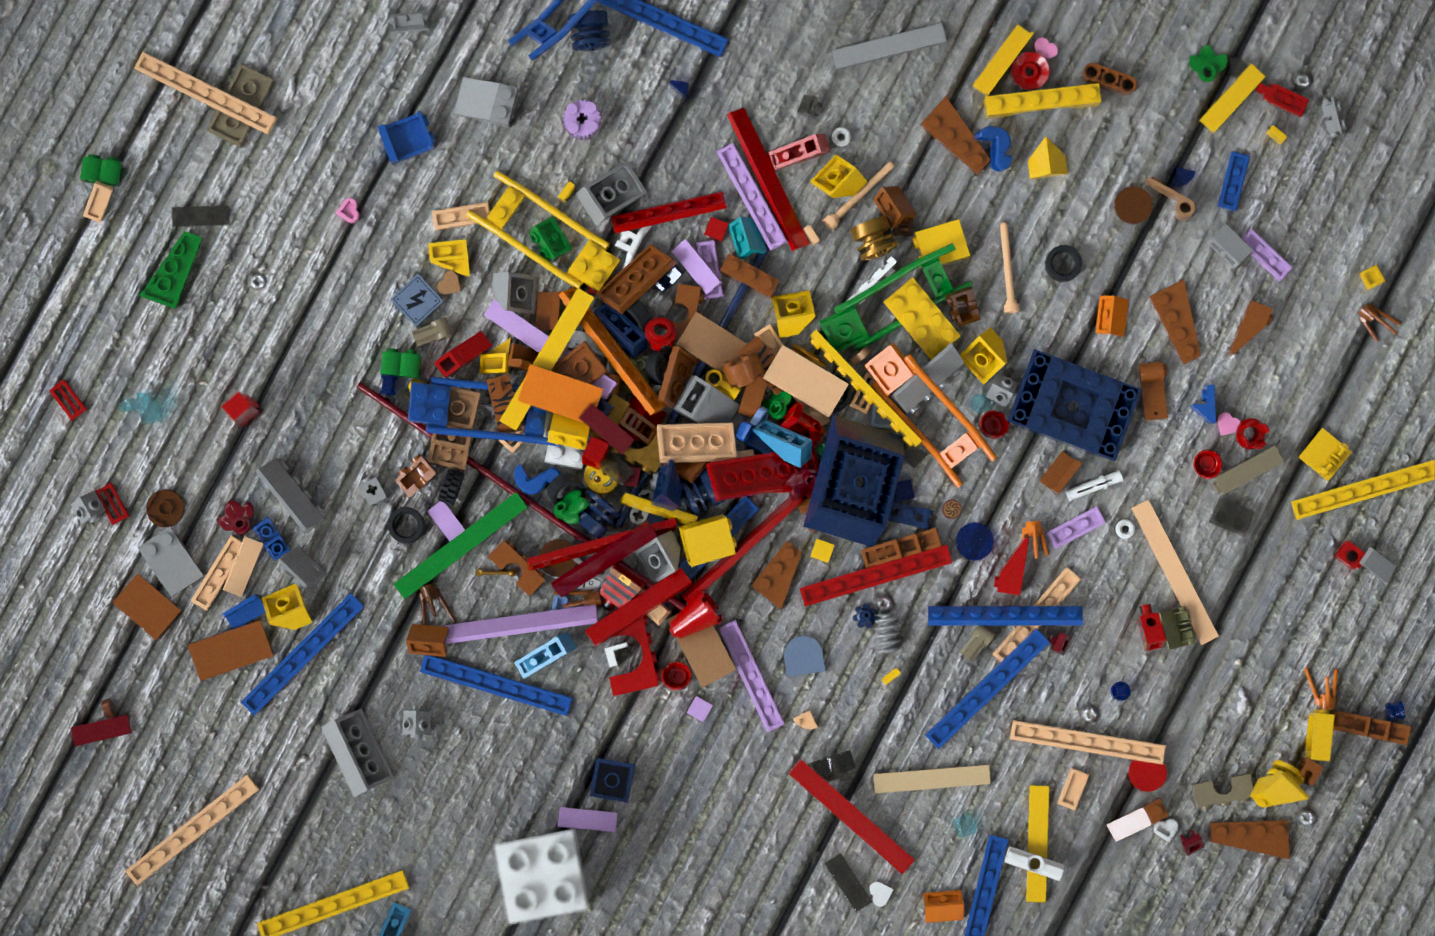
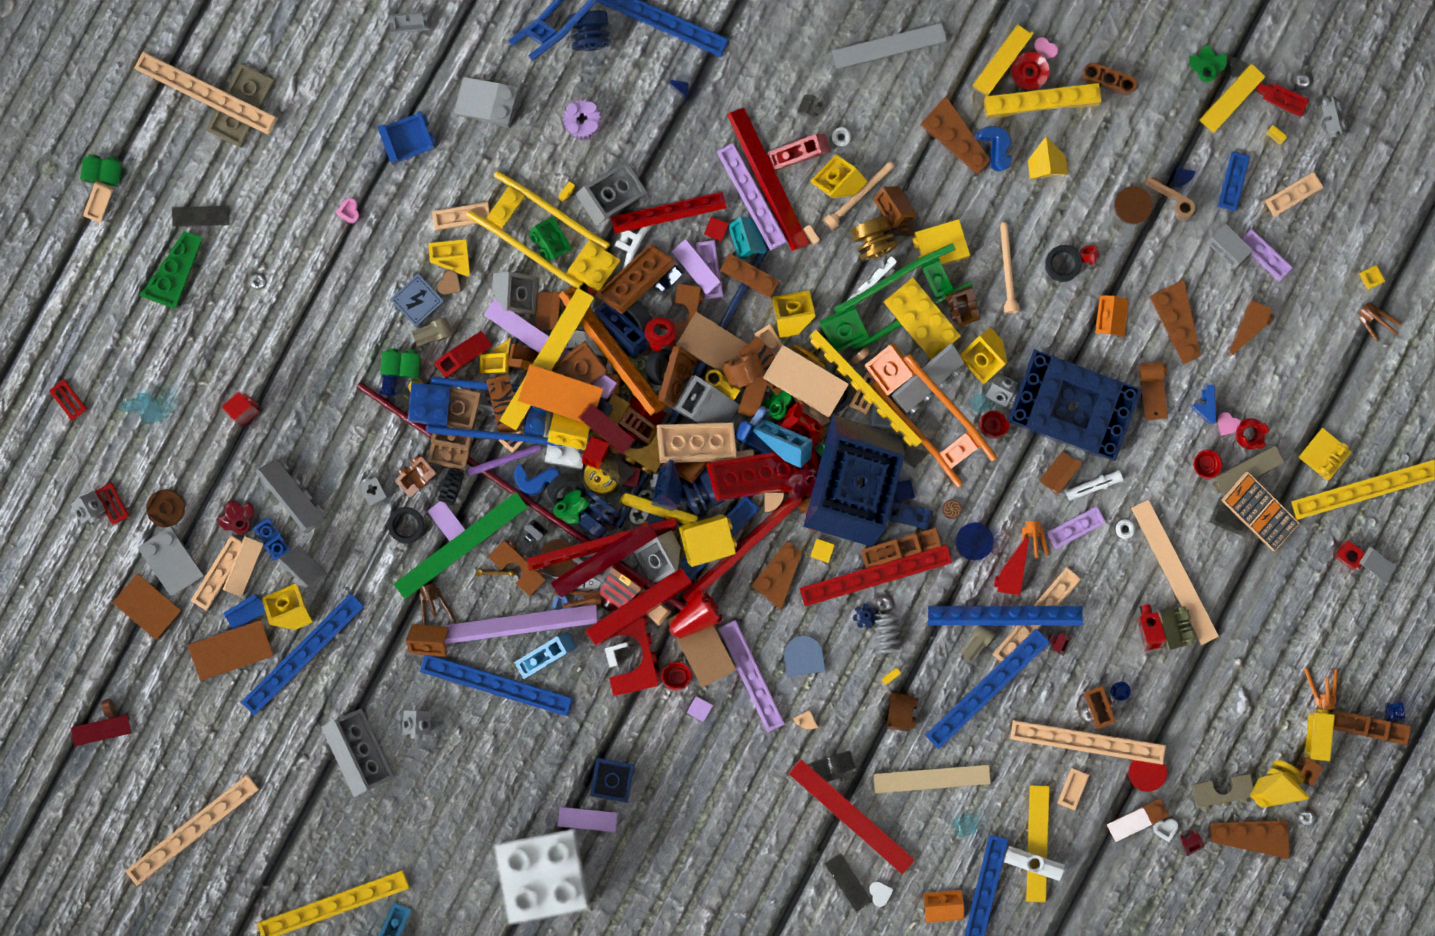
none -> medium lavender bar [466,444,541,477]
none -> black tile [524,519,548,543]
none -> light nougat tile [765,493,784,512]
none -> reddish brown cylinder [887,691,918,732]
none -> red tile [1079,245,1100,265]
none -> dark orange brick [1082,686,1116,729]
none -> tile [1221,472,1299,552]
none -> light nougat tile [1264,172,1324,217]

